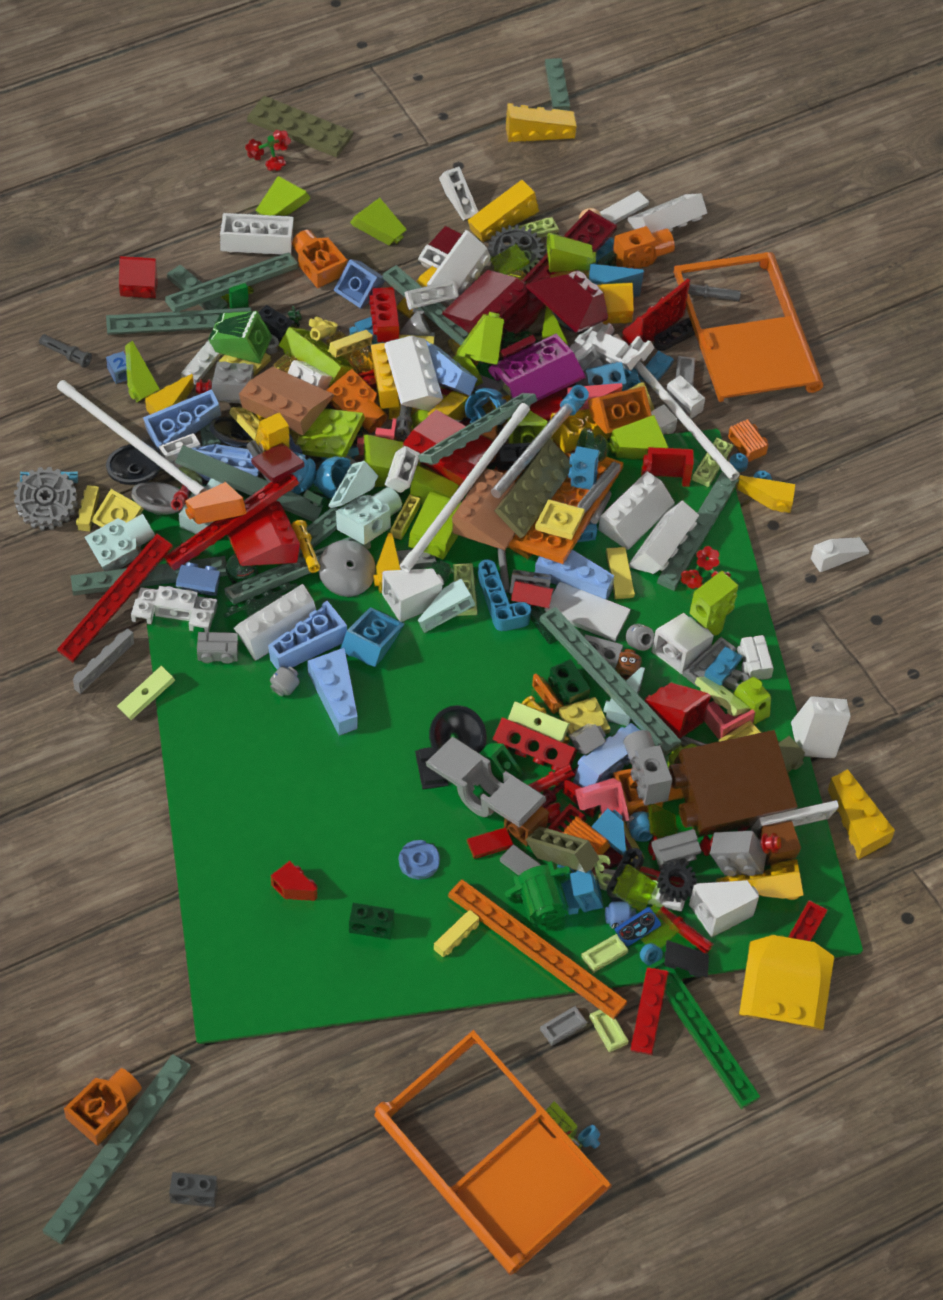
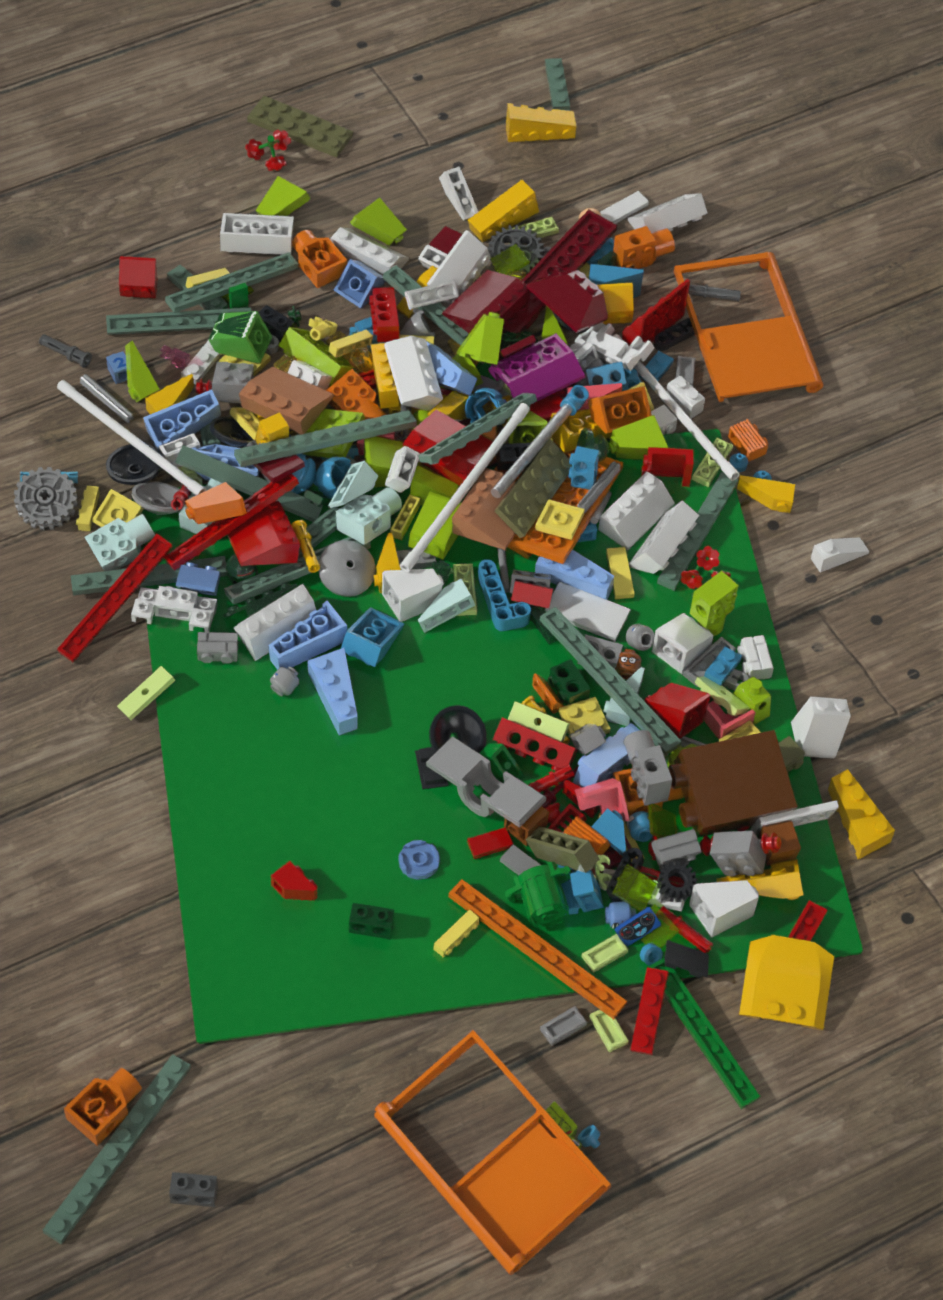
light grey plate [73,628,134,694] -> none
lime slope [547,233,596,272] -> none
none -> light grey axle [80,374,134,423]
none -> clear pink plate [160,345,190,370]
none -> light yellow piece [186,268,230,288]
none -> sand green plate [234,410,417,467]
none -> white slope [331,227,409,276]

